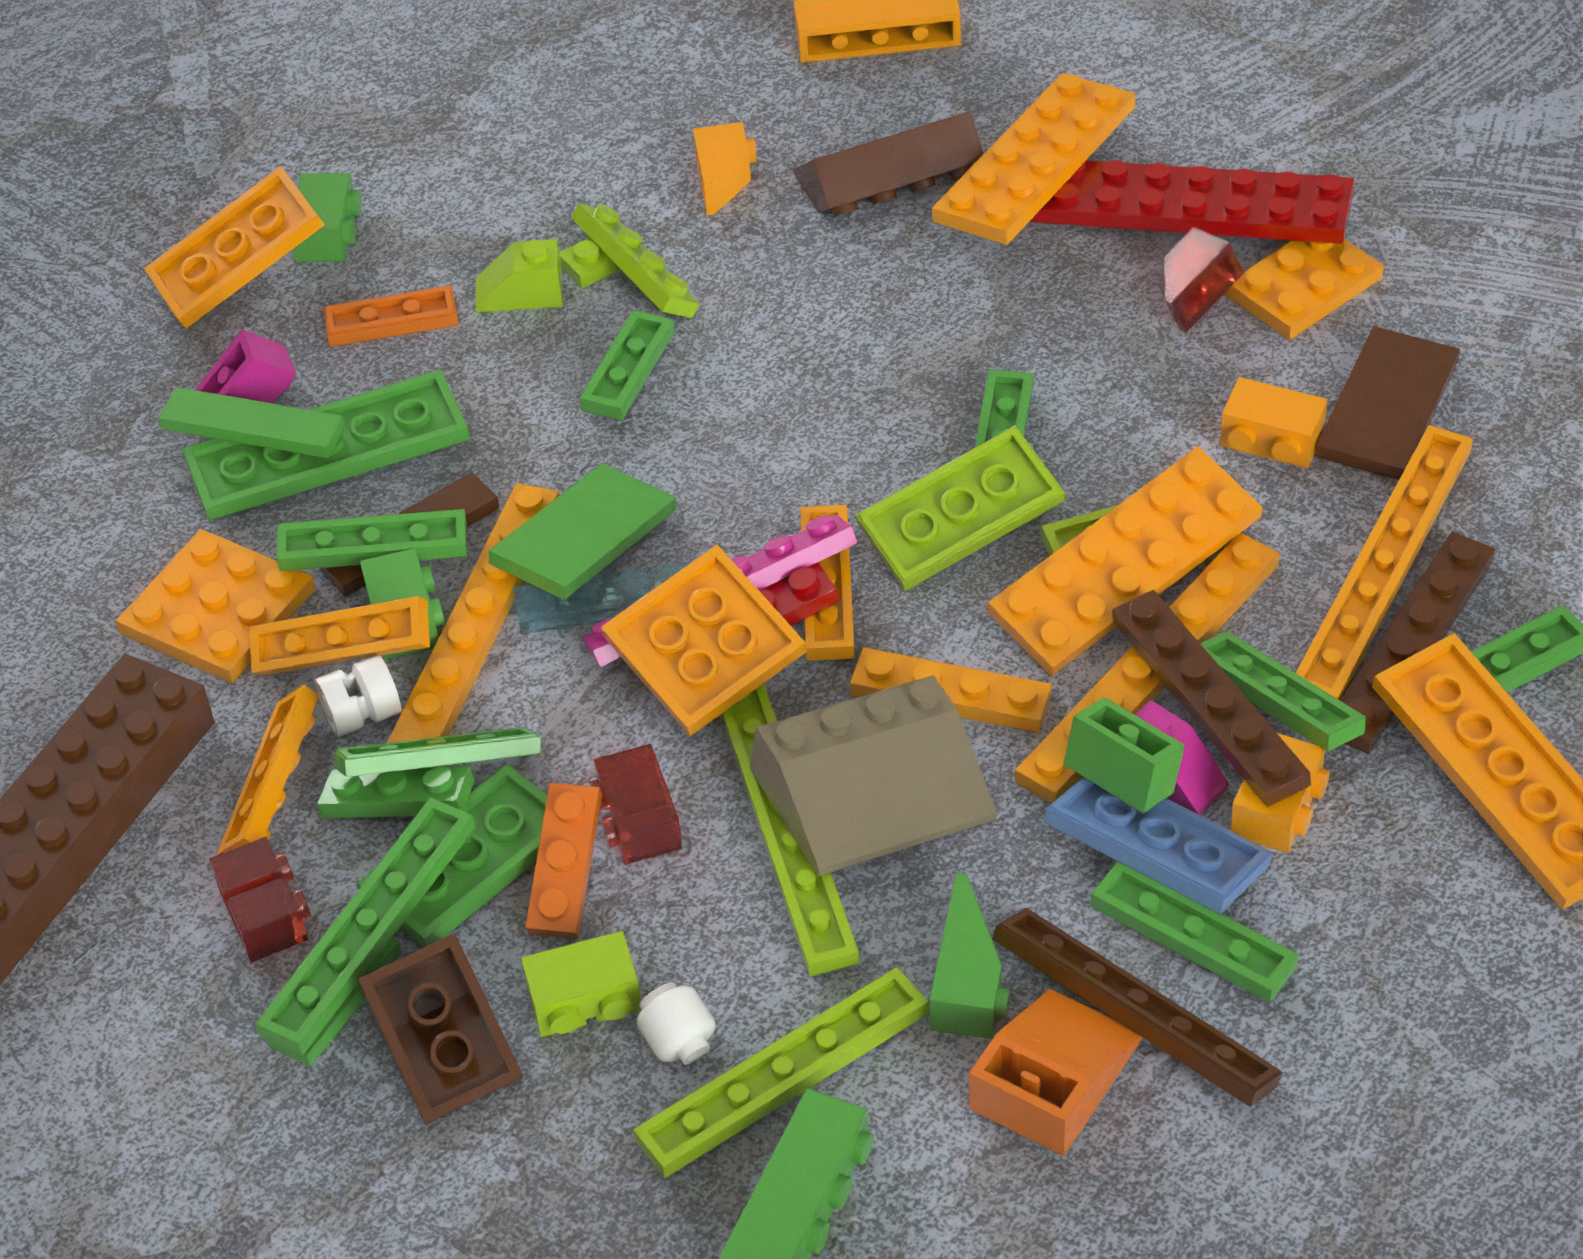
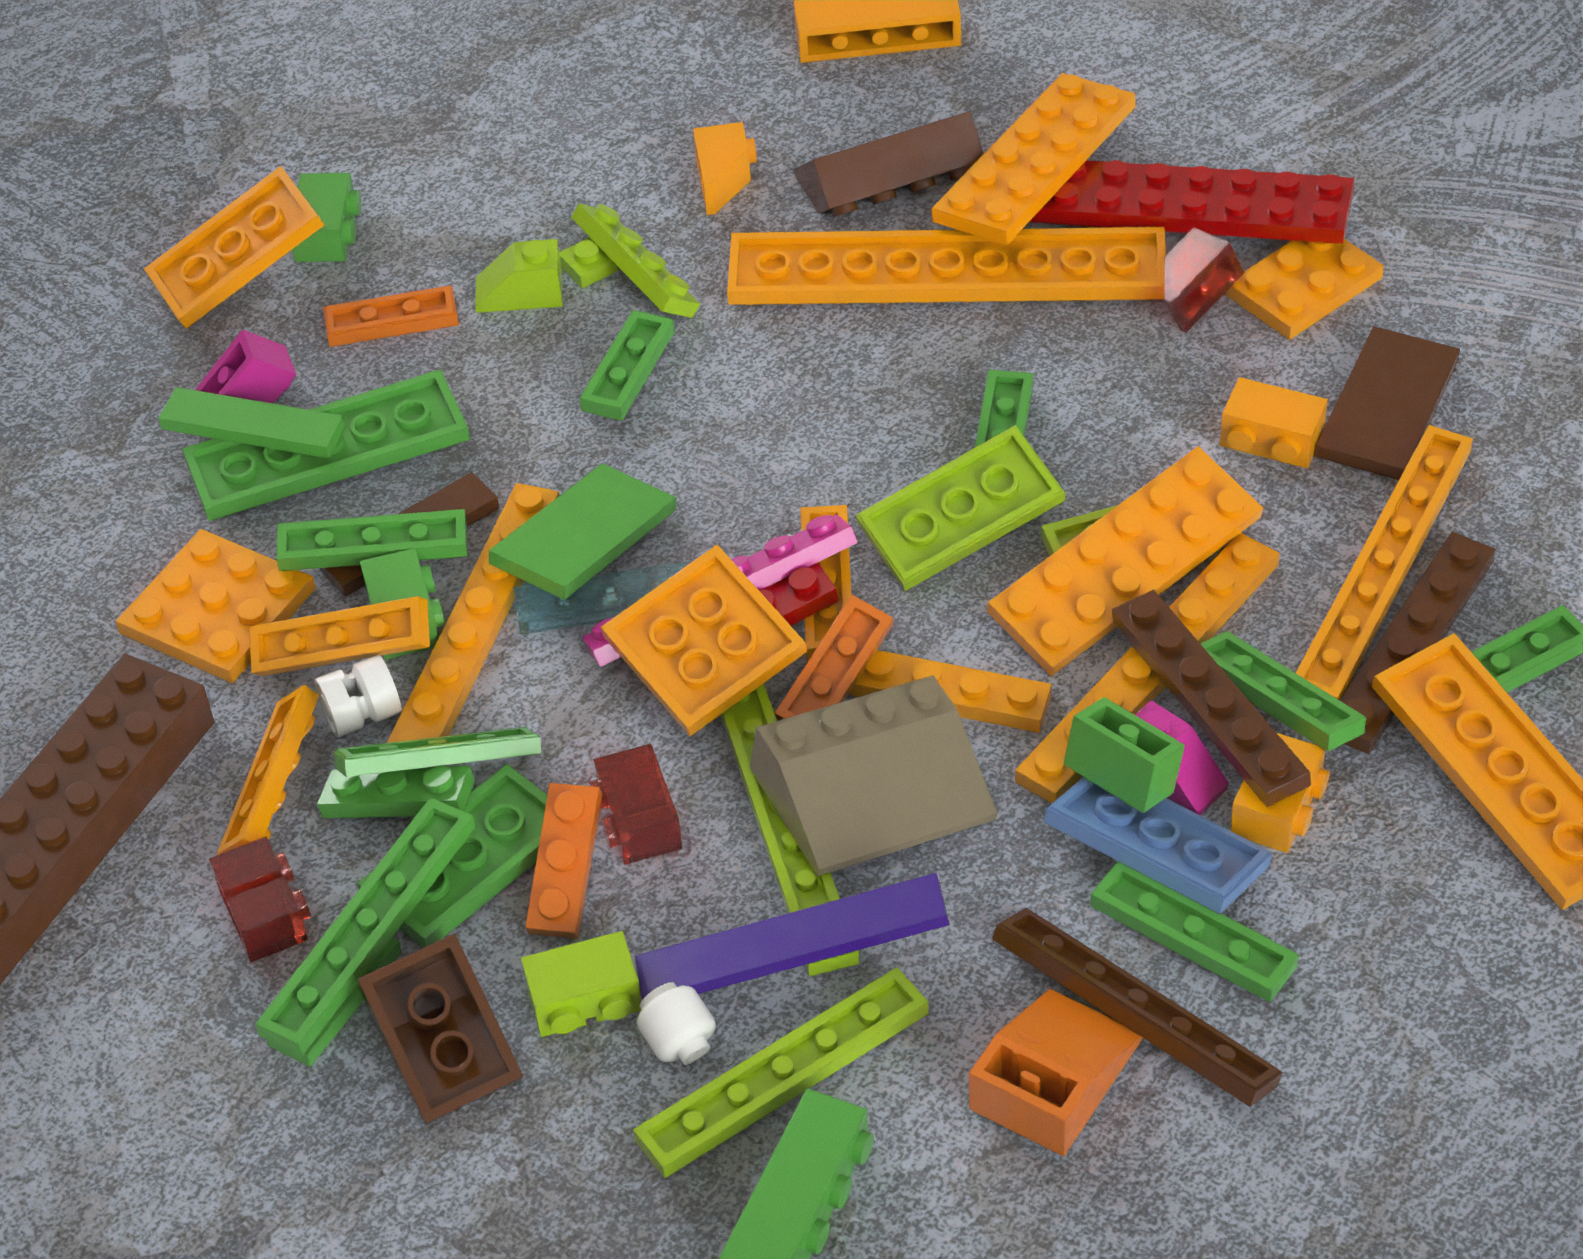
bright green slope [929,873,1011,1039] -> none
none -> dark purple tile [635,873,950,1000]
none -> light orange plate [727,227,1168,305]
none -> orange plate [775,595,894,721]

